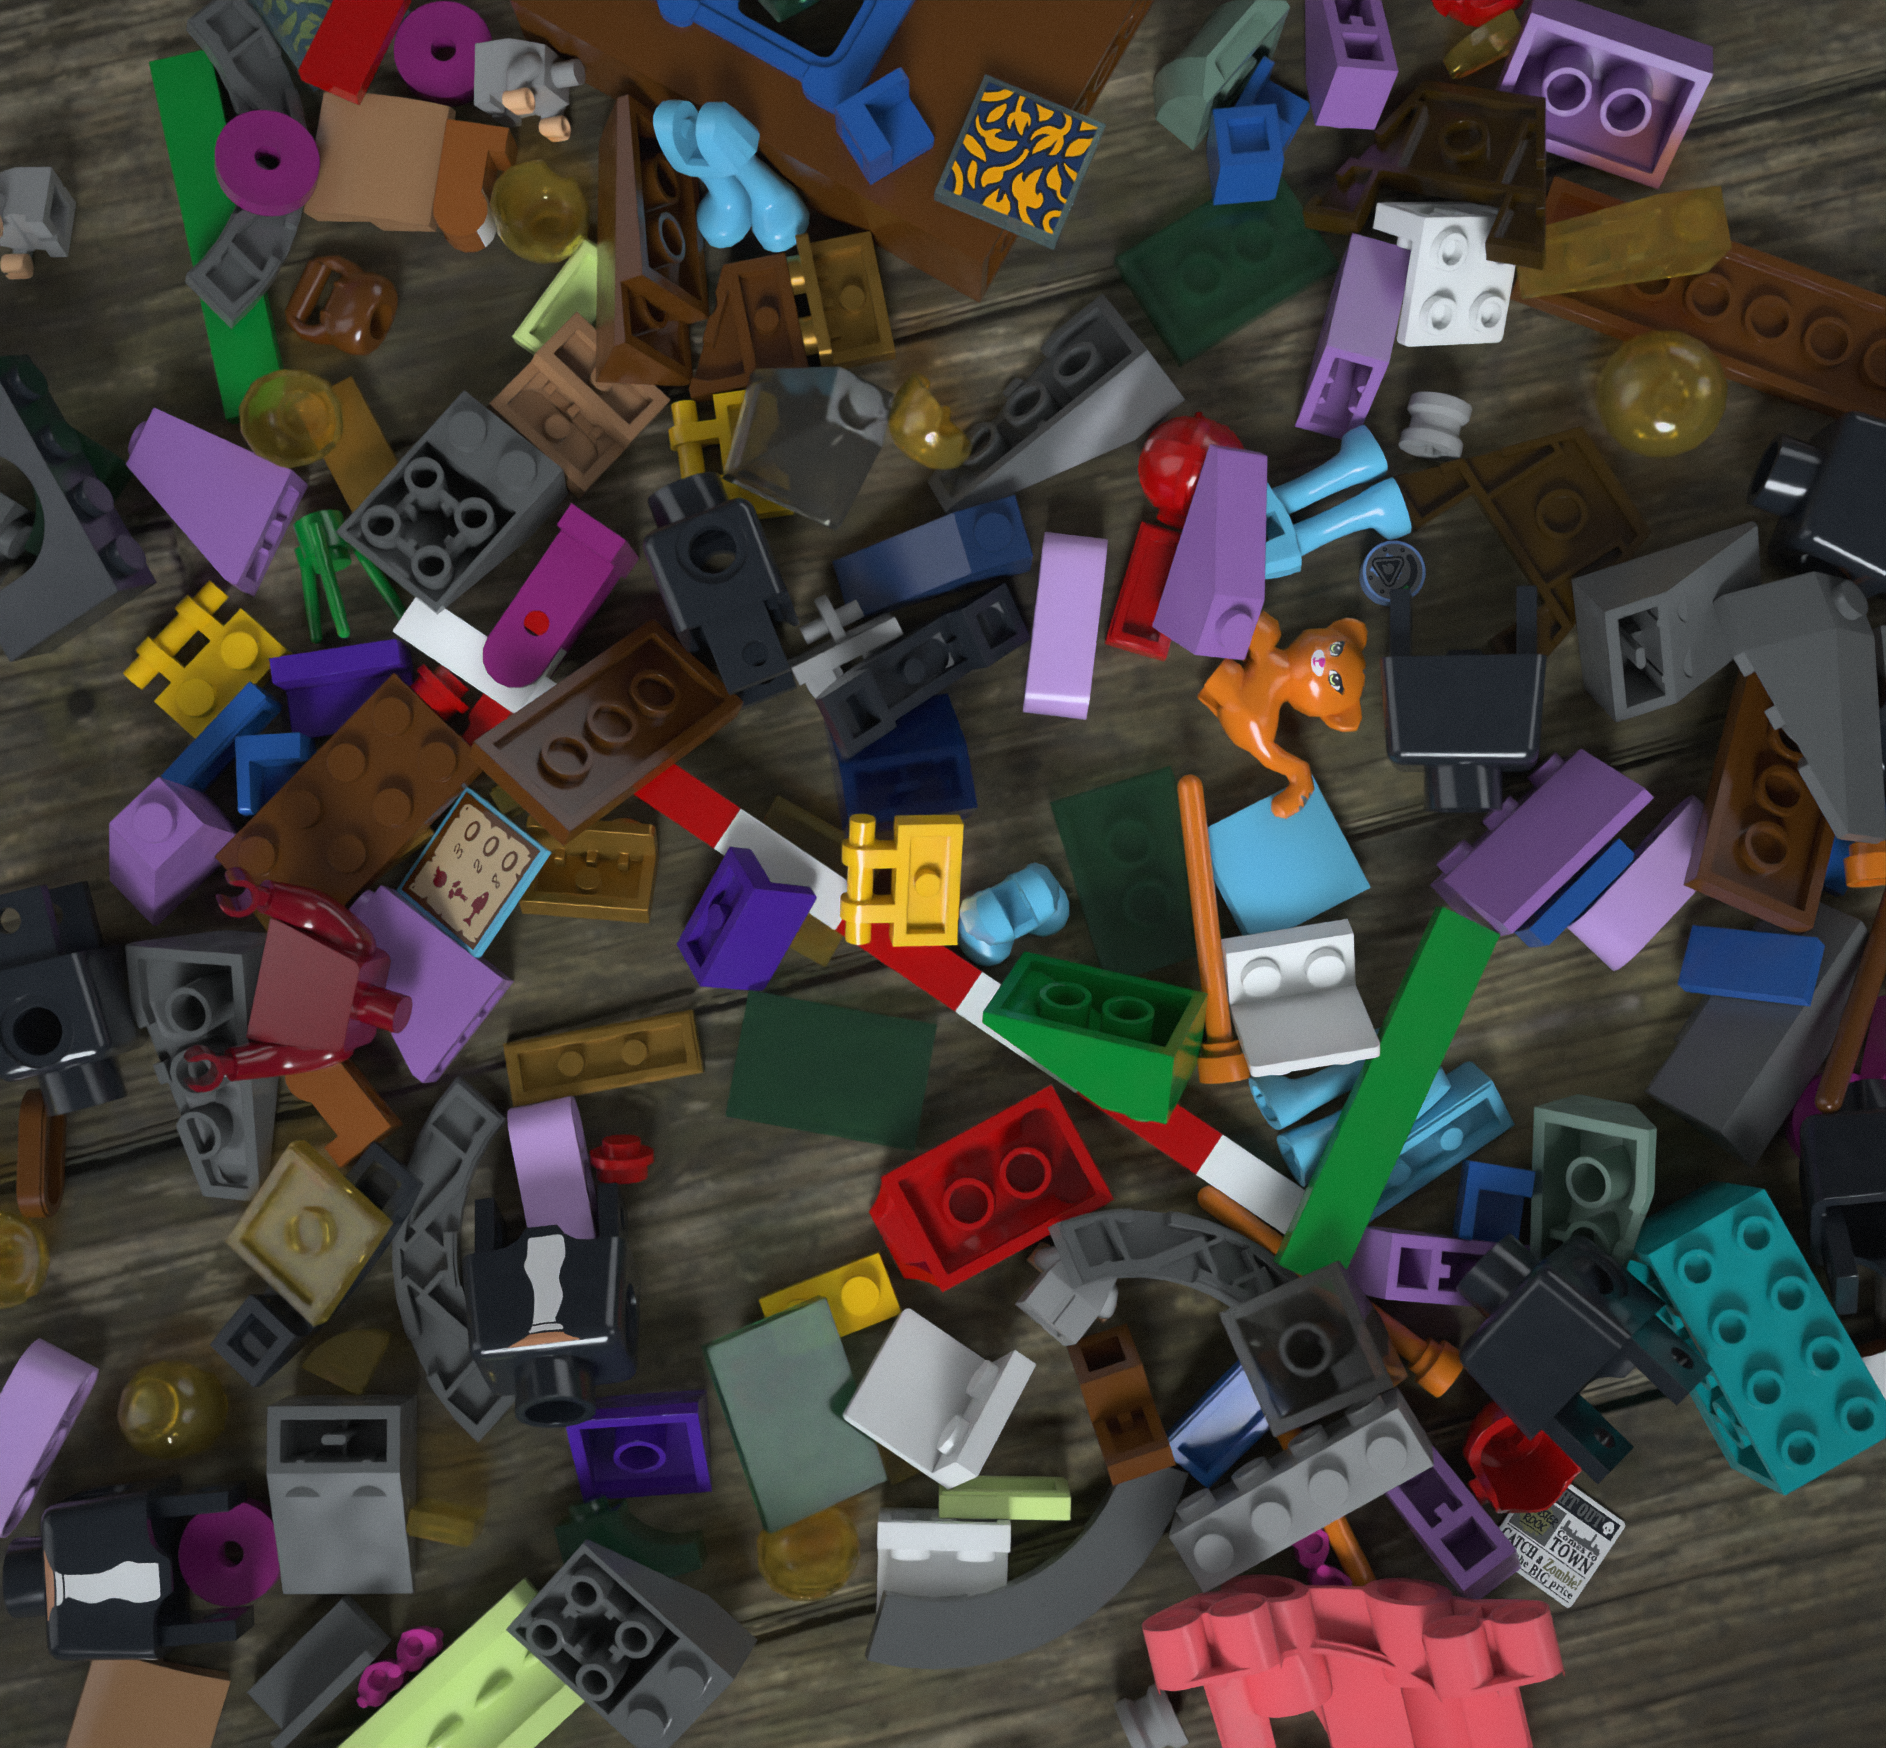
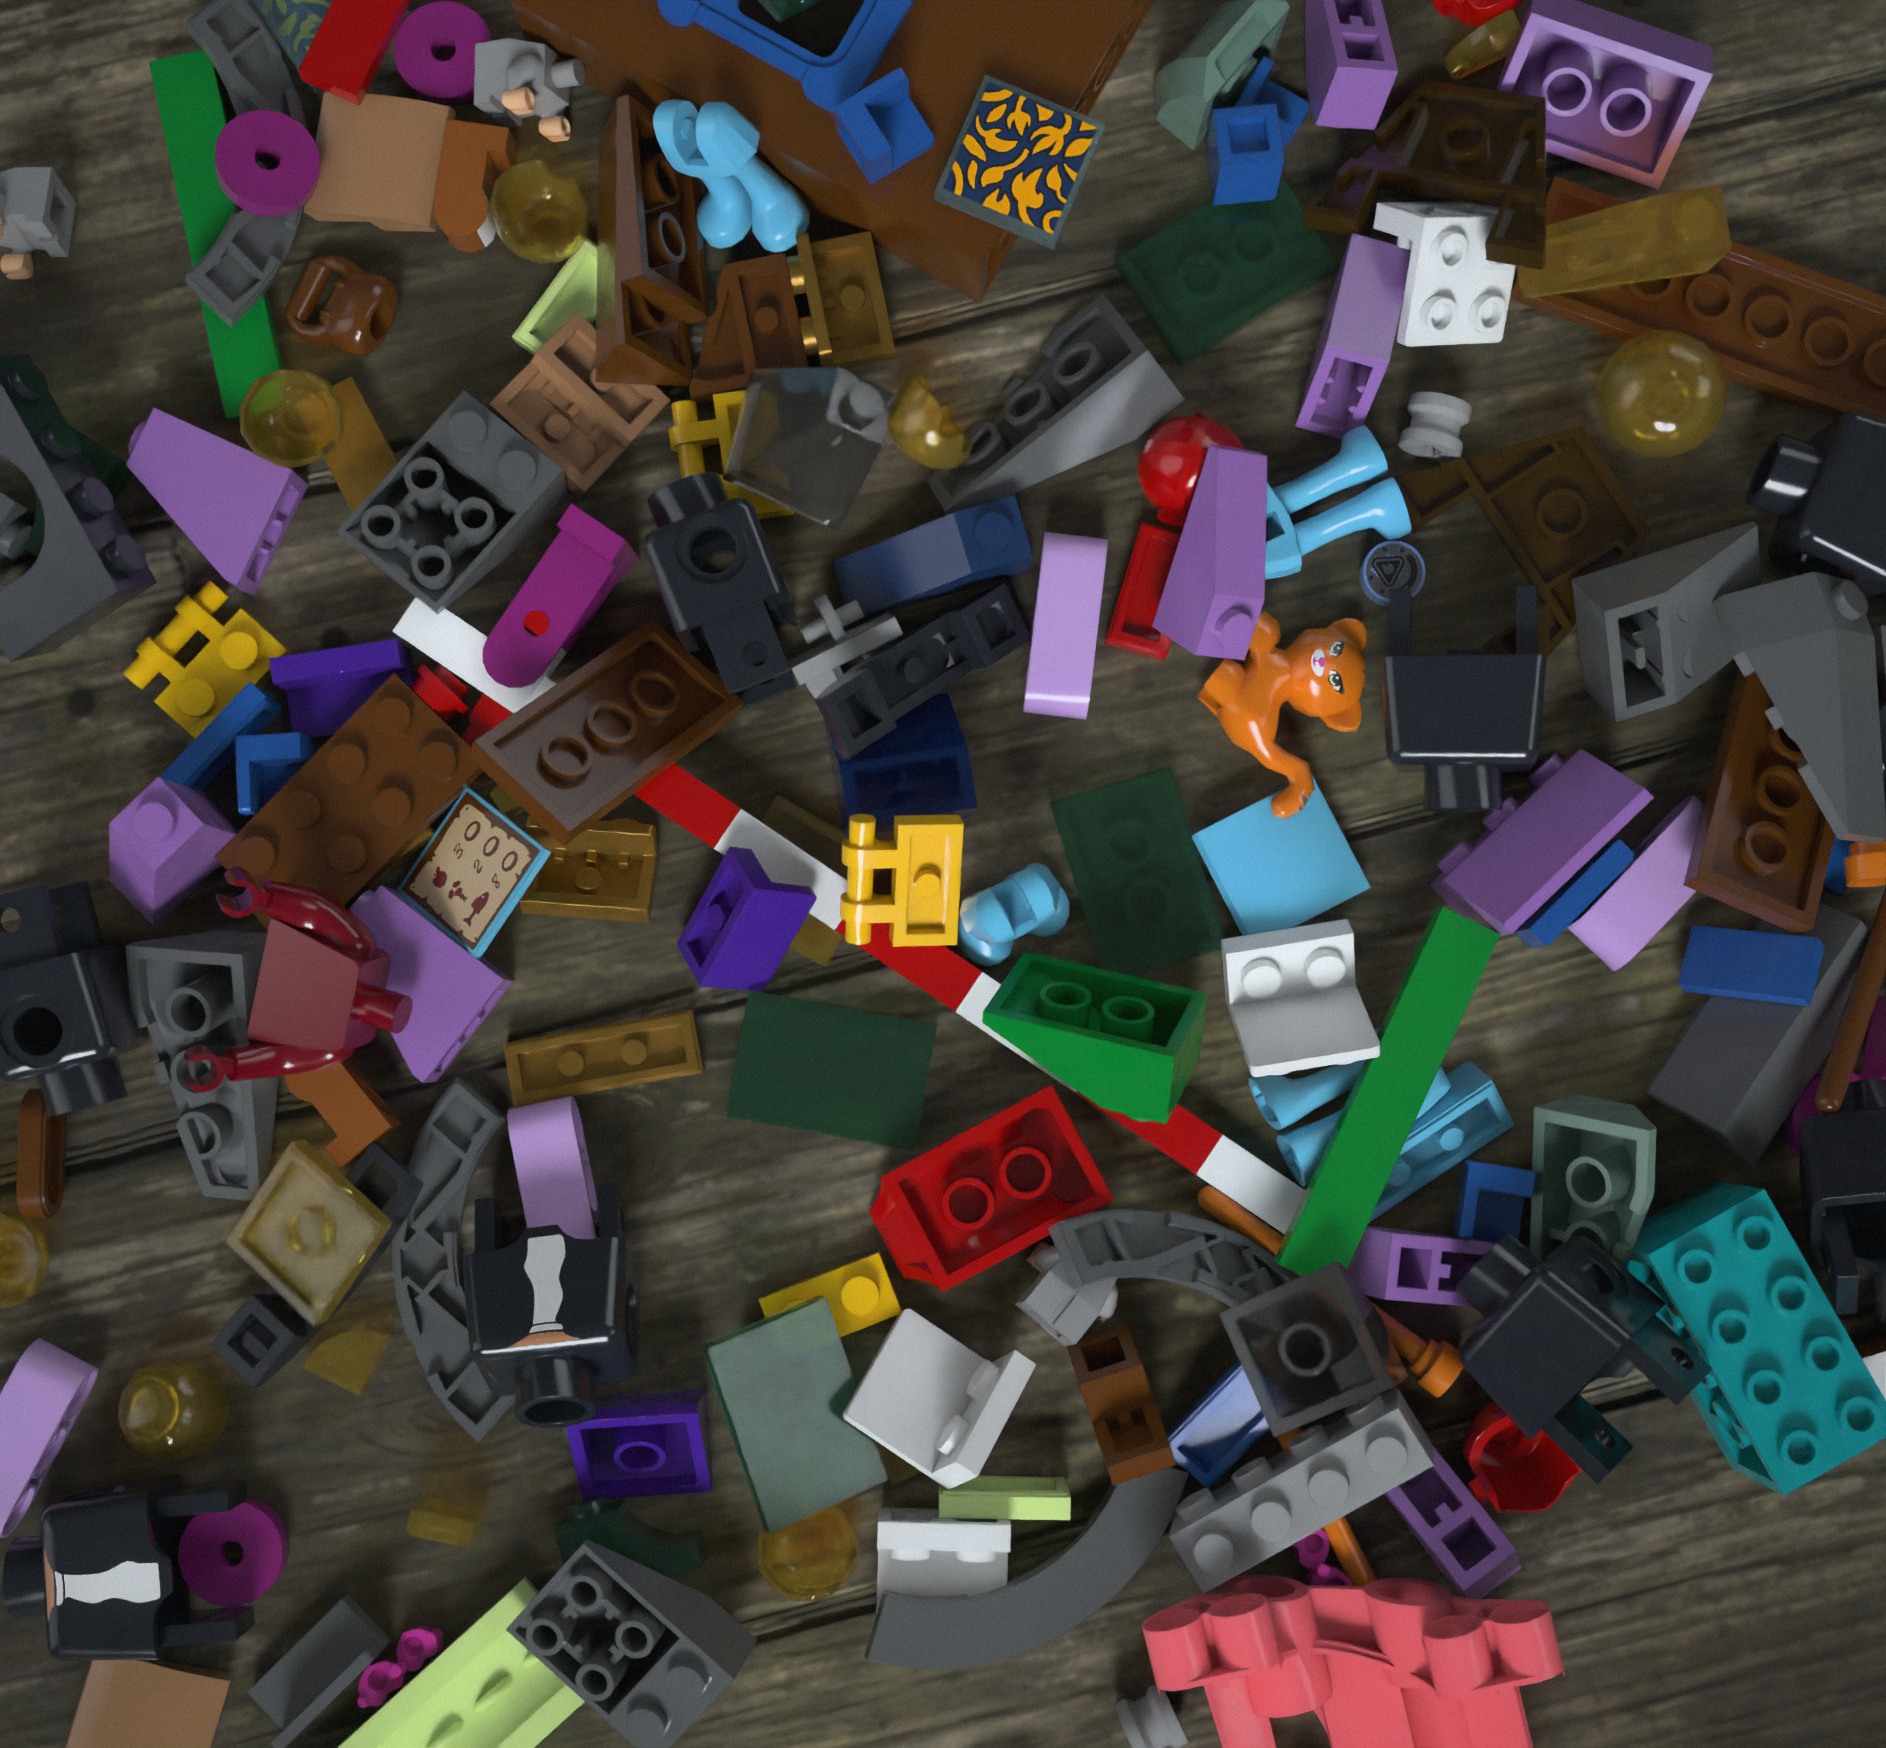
dark grey slope [267,1395,417,1594] -> none
green plant [293,509,406,644] -> none
red plate [589,1134,654,1184] -> none
orange piece [1177,774,1250,1084] -> none
sticker [1499,1484,1625,1608] -> none

